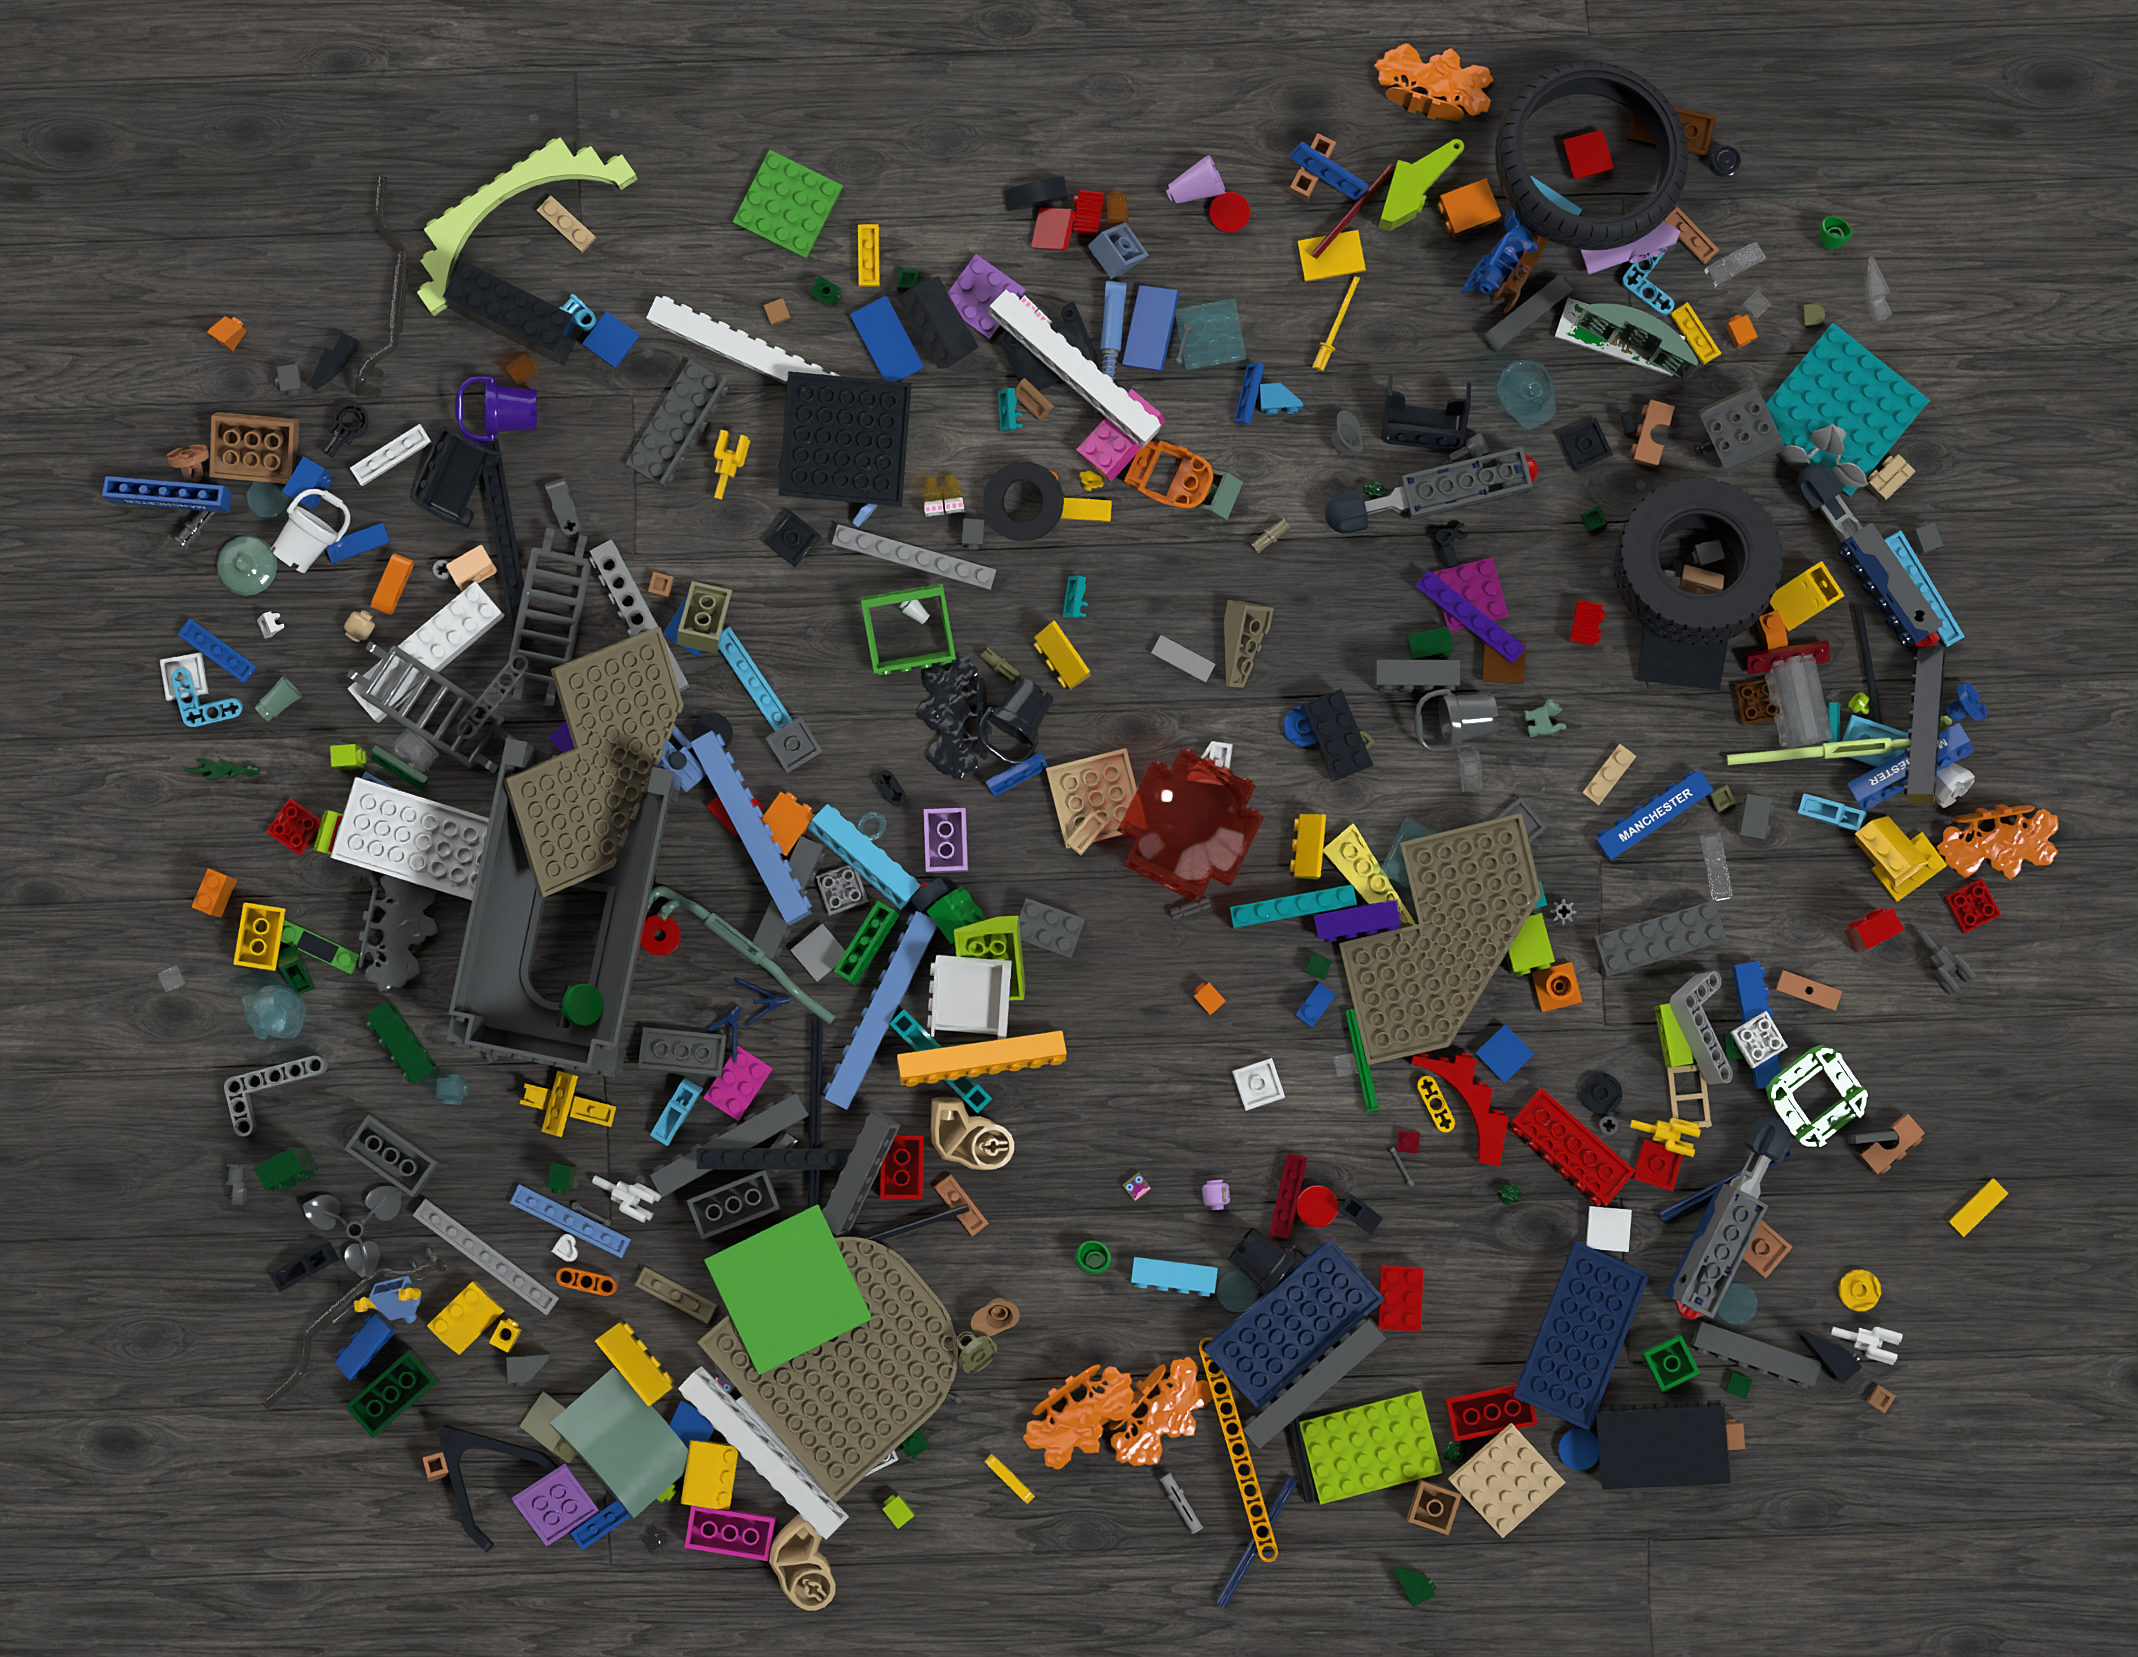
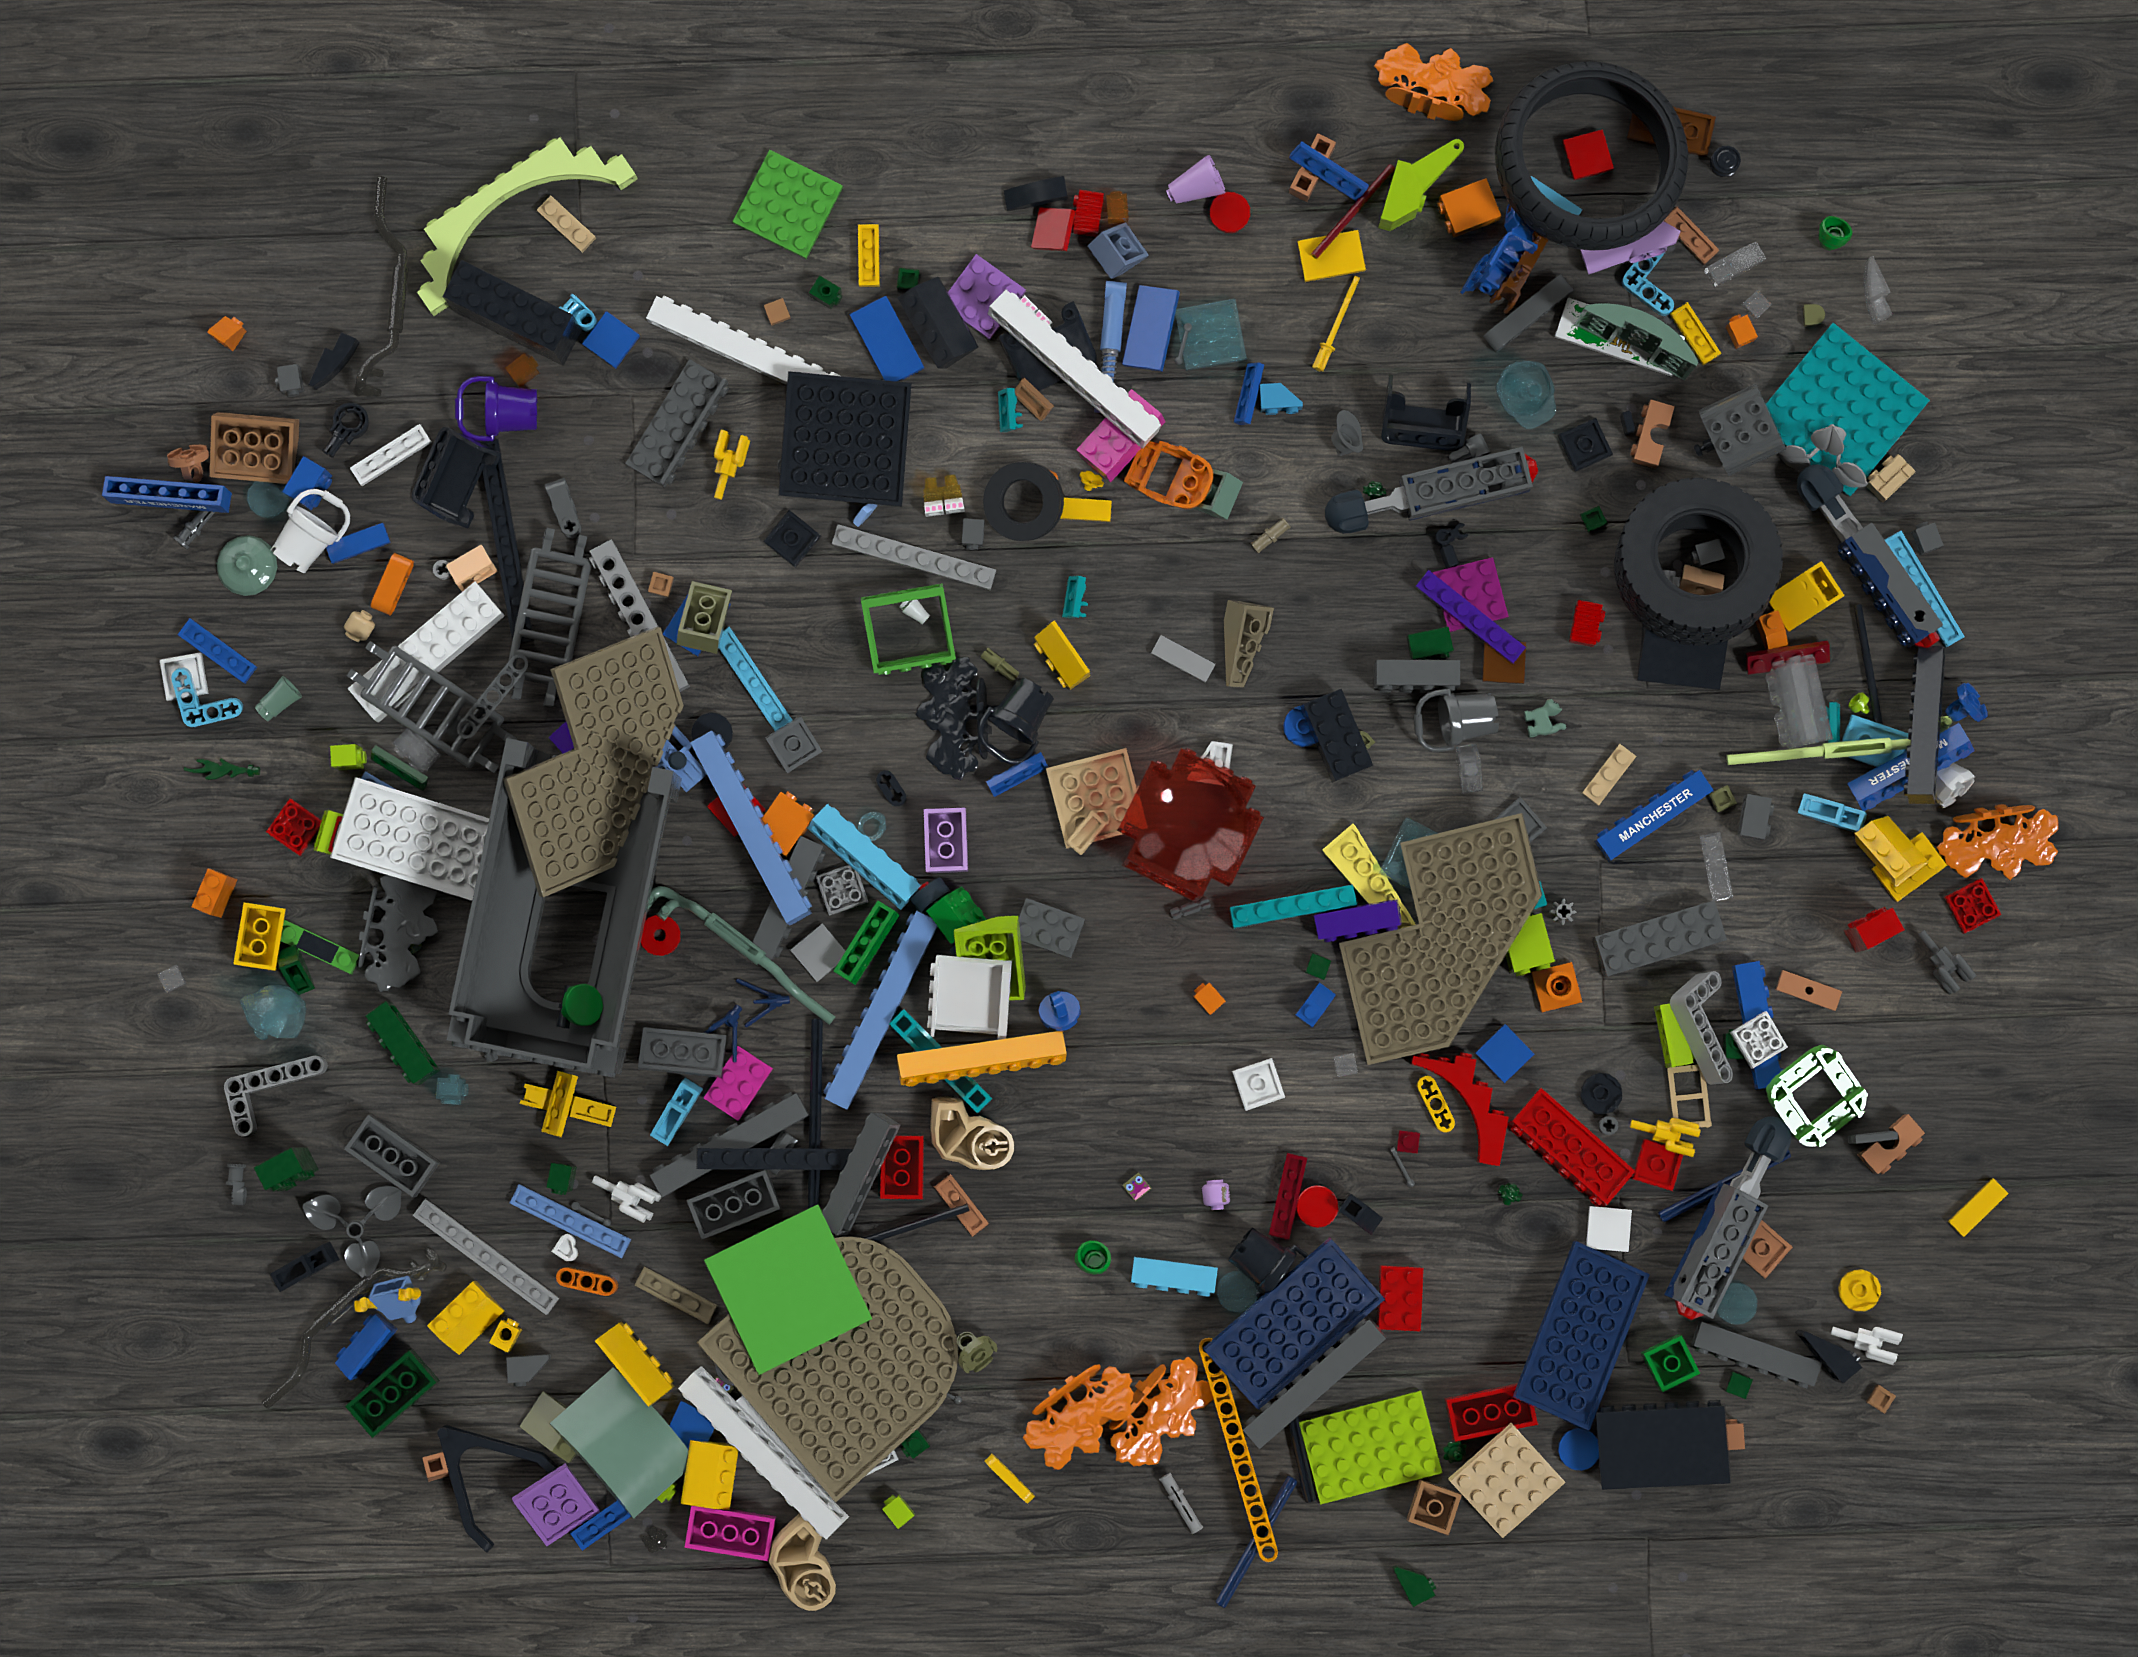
white tile [257,611,284,639] -> none
medium nougat piece [971,1298,1020,1336] -> none
yellow slope [1290,814,1326,880] -> none
green axle [1345,1009,1381,1113] -> none
reddish brown tile [1734,678,1783,726] -> none
none -> blue tile [1039,991,1081,1031]

